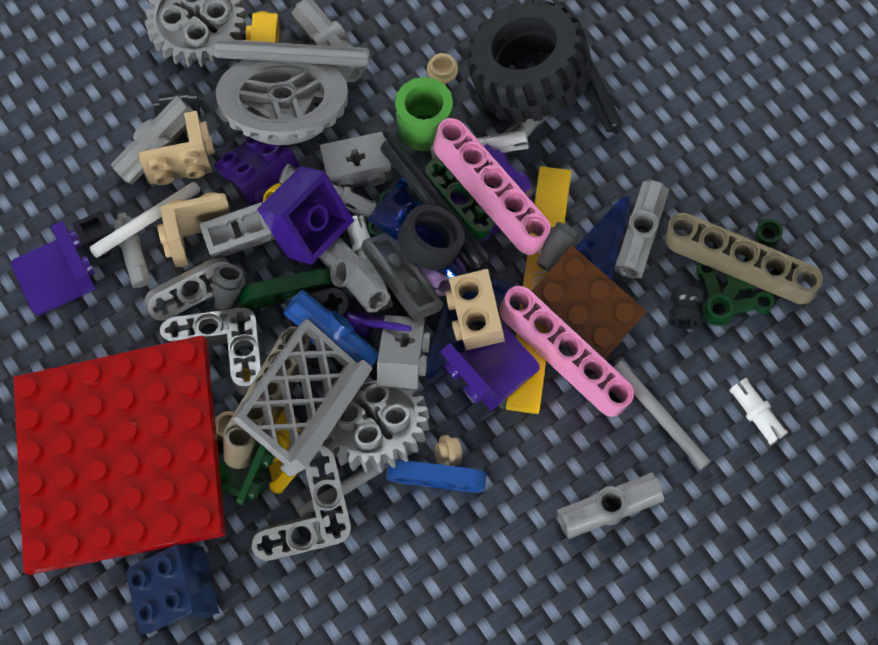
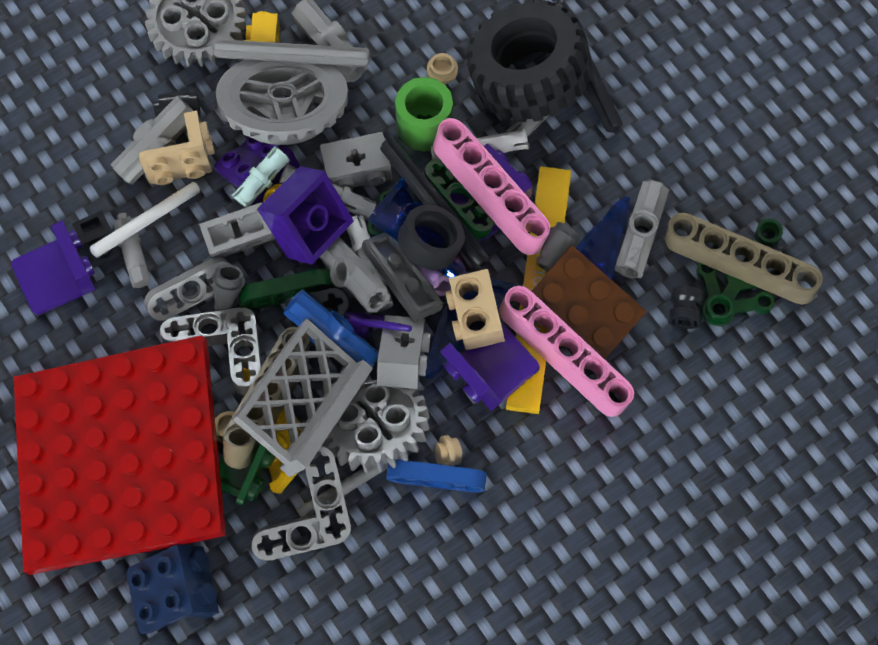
tan bracket [157,192,230,268] -> none
light grey piece [557,473,665,540] -> none
light grey bar [613,361,711,470] -> none
white pin [729,378,788,445] -> none
none -> light aqua pin [231,146,290,208]

